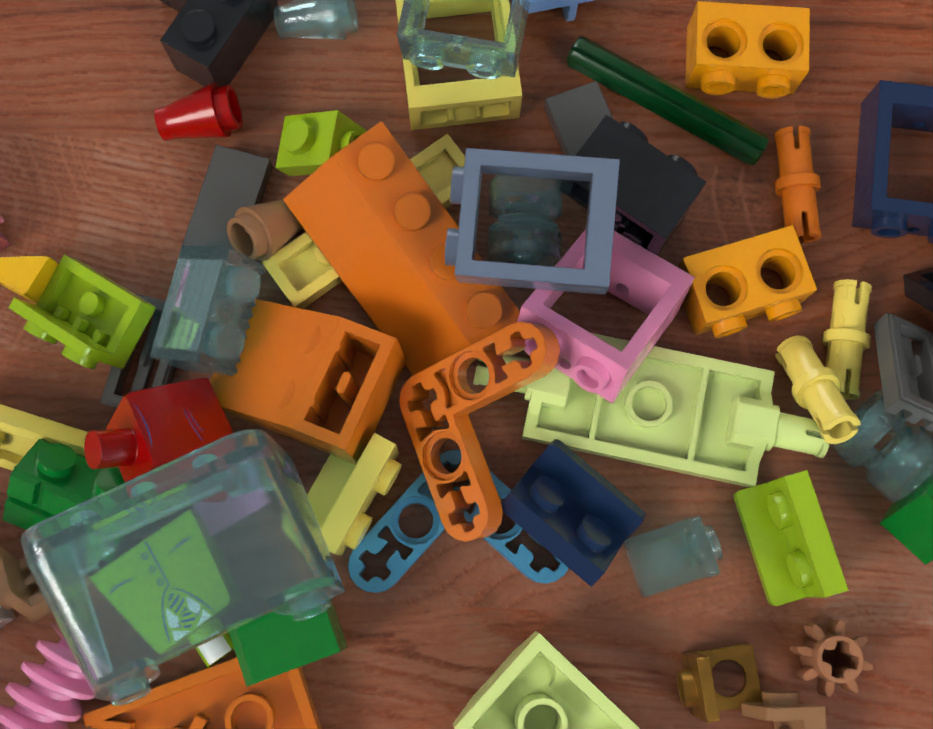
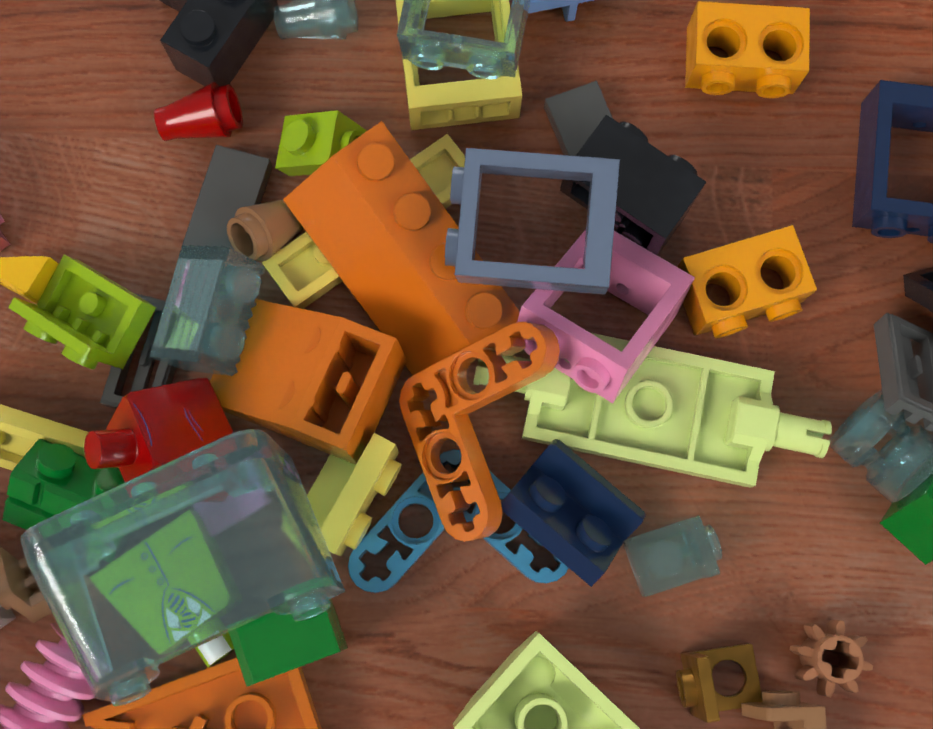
clear light blue wheel [487,175,562,267] -> none
dark green axle [567,37,769,165] -> none
lime bracket [733,470,849,606] -> none
orange pin [774,126,822,244] -> none
light yellow pin [775,335,861,444] -> none
light yellow pin [822,279,872,400] -> none

